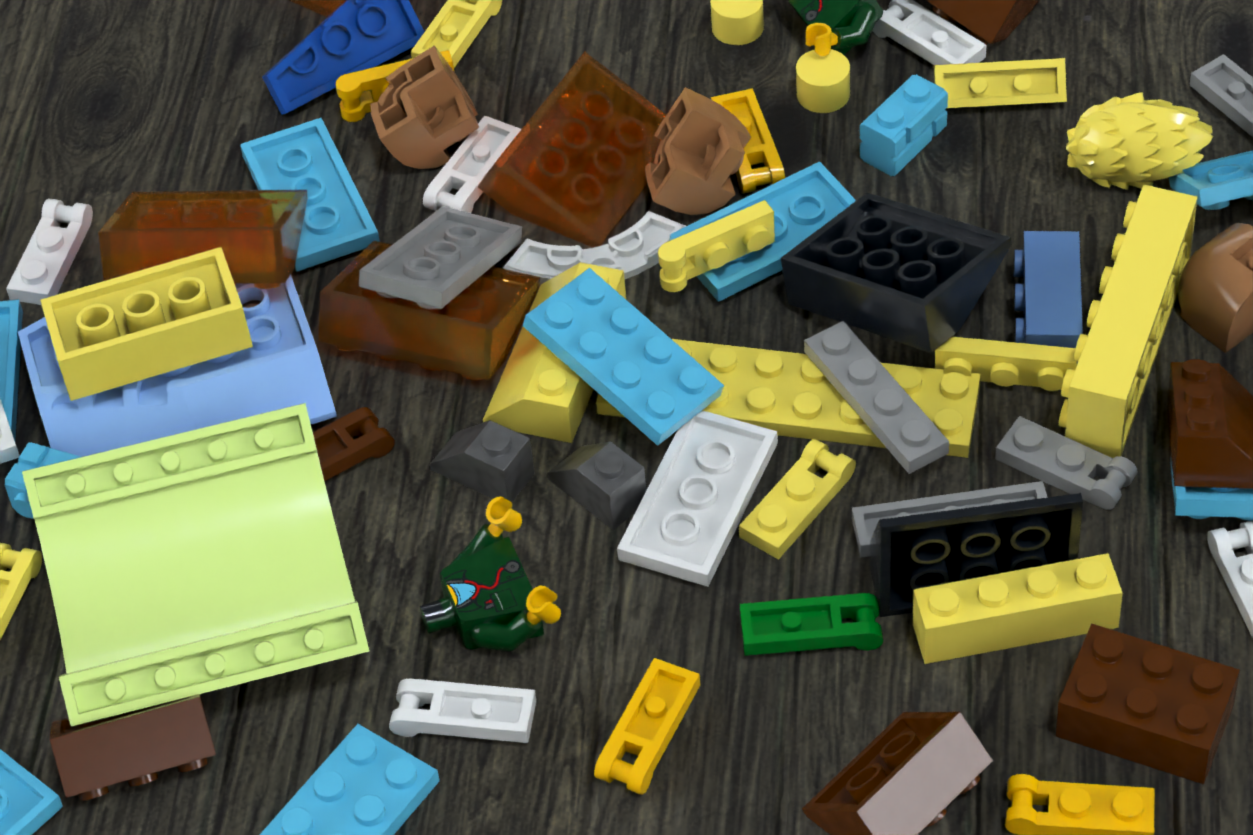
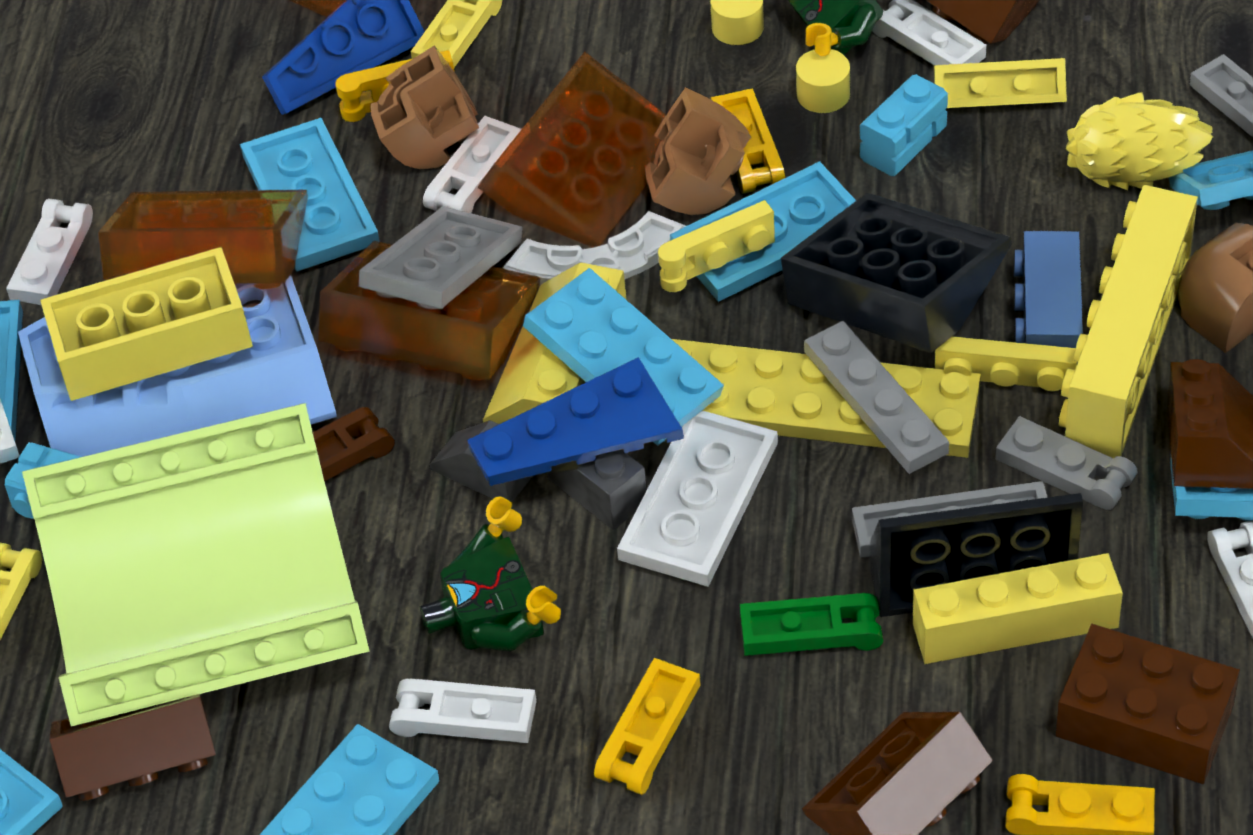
light yellow plate [739,439,856,560] -> none
none -> blue wing [467,357,684,486]

